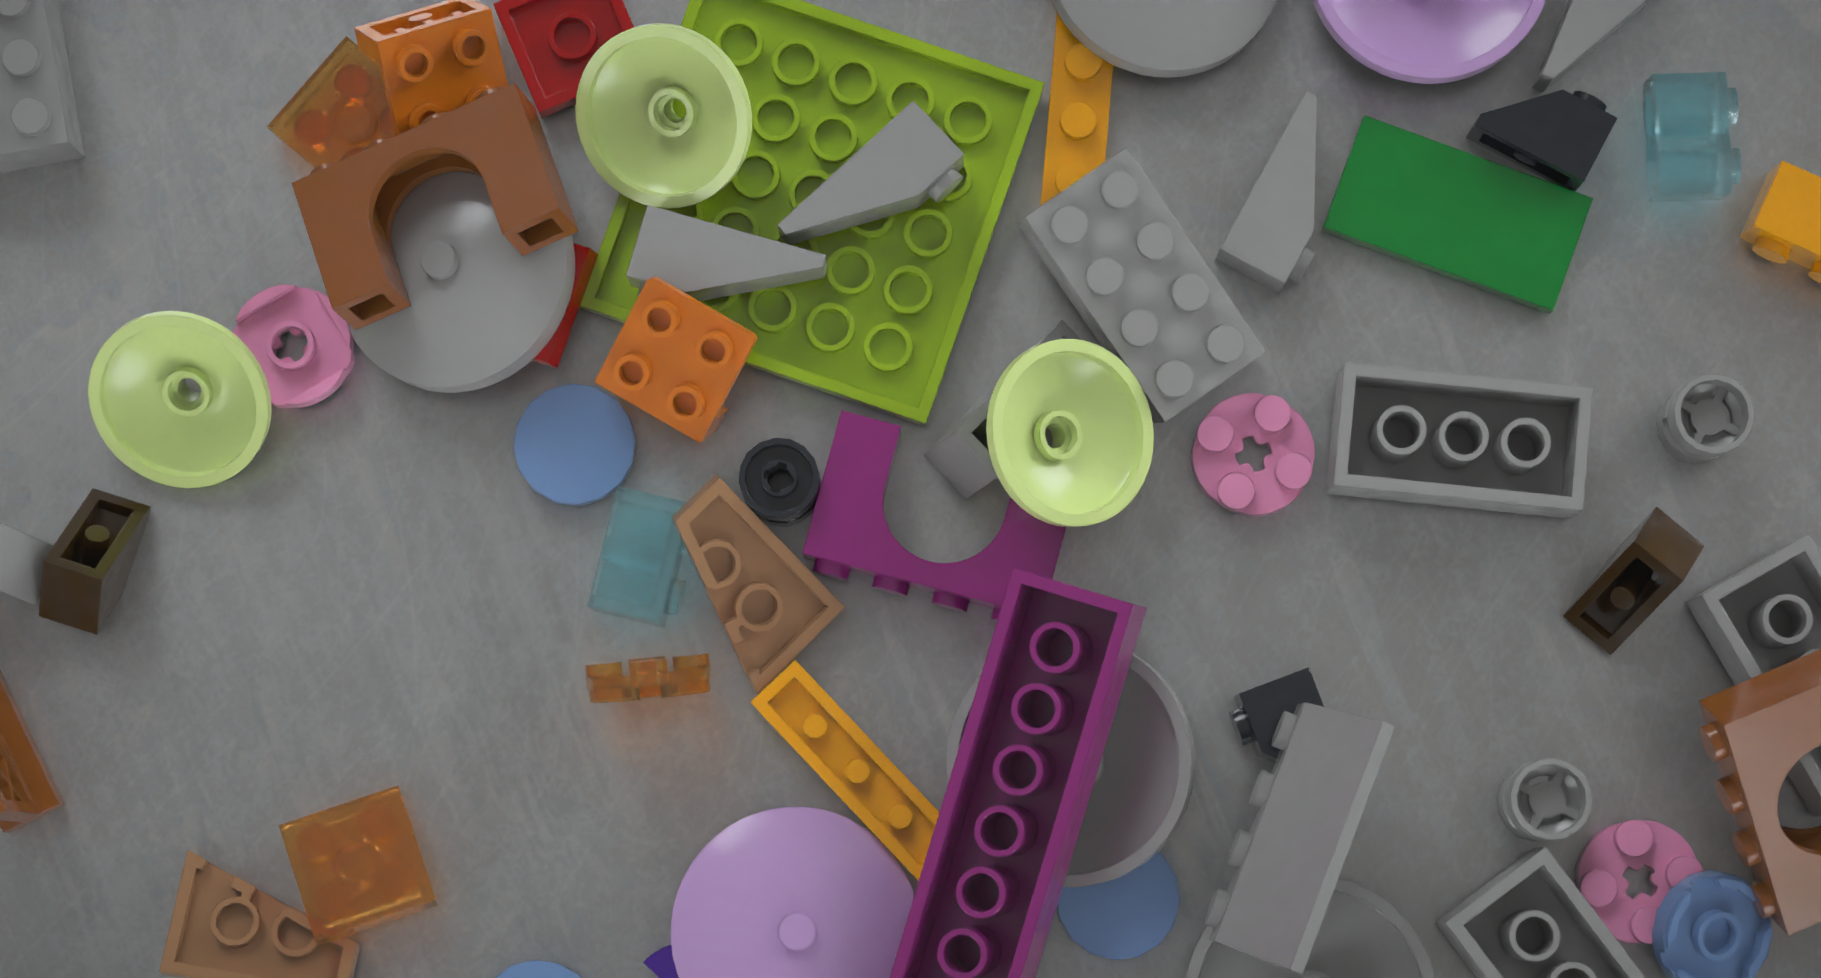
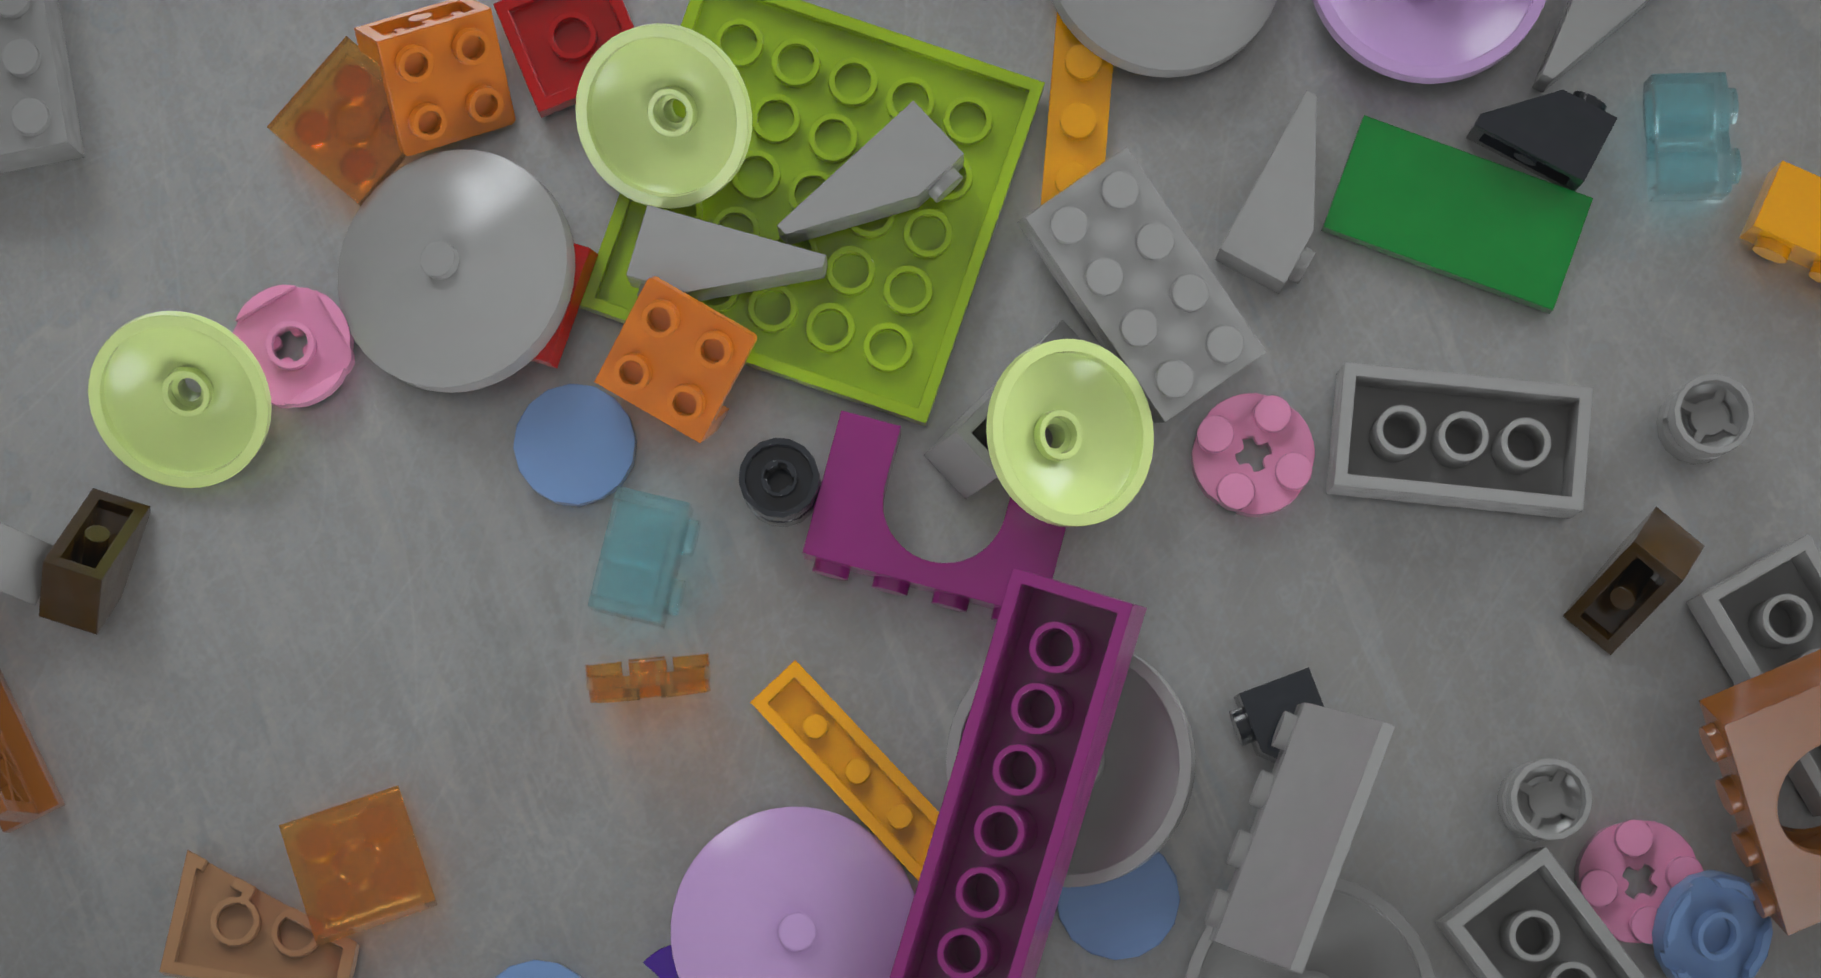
dark orange arch [292,83,579,330] -> none
medium nougat wing [671,474,845,694] -> none

